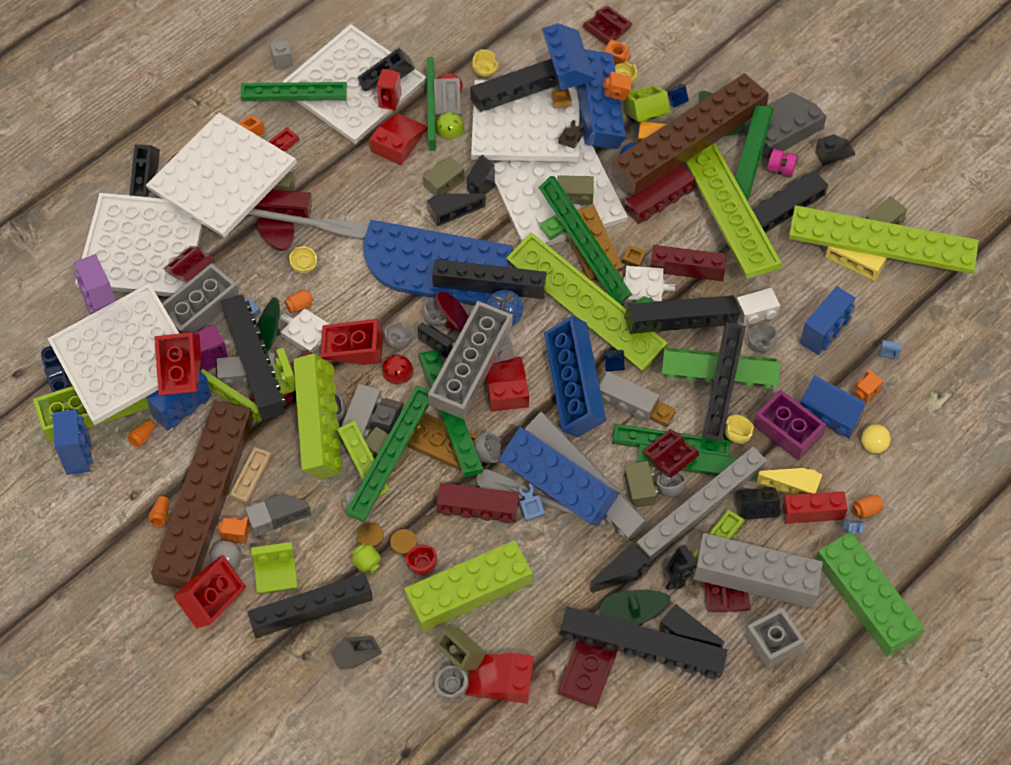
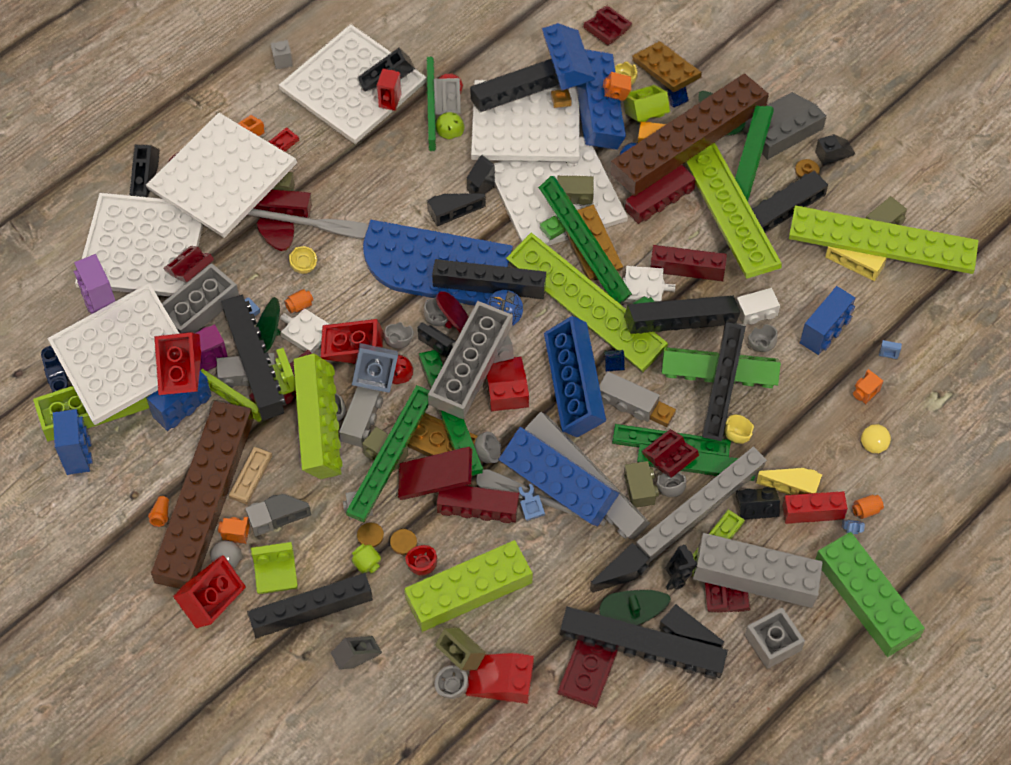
orange cone [127,420,155,448] -> none
green plate [240,82,347,101] -> none
lime tile [337,420,390,496] -> none
red slope [370,113,428,166] -> none
dark grey slope [372,398,404,434] -> none
olive brick [423,156,465,196] -> none
light yellow hair [472,50,498,77] -> none
dark brown plate [558,120,584,149] -> none
orange brick [604,40,631,66] -> none
pearl gold plate [622,245,646,267] -> none
magenta brick [753,389,826,460] -> none
dark pink wheel [767,148,798,177] -> none
blue slope [800,375,866,439] -> none
none -> sand blue brick [352,343,398,393]
none -> dark red tile [398,447,472,500]
none -> pearl gold plate [632,41,702,92]
none -> pearl gold piece [795,159,819,178]

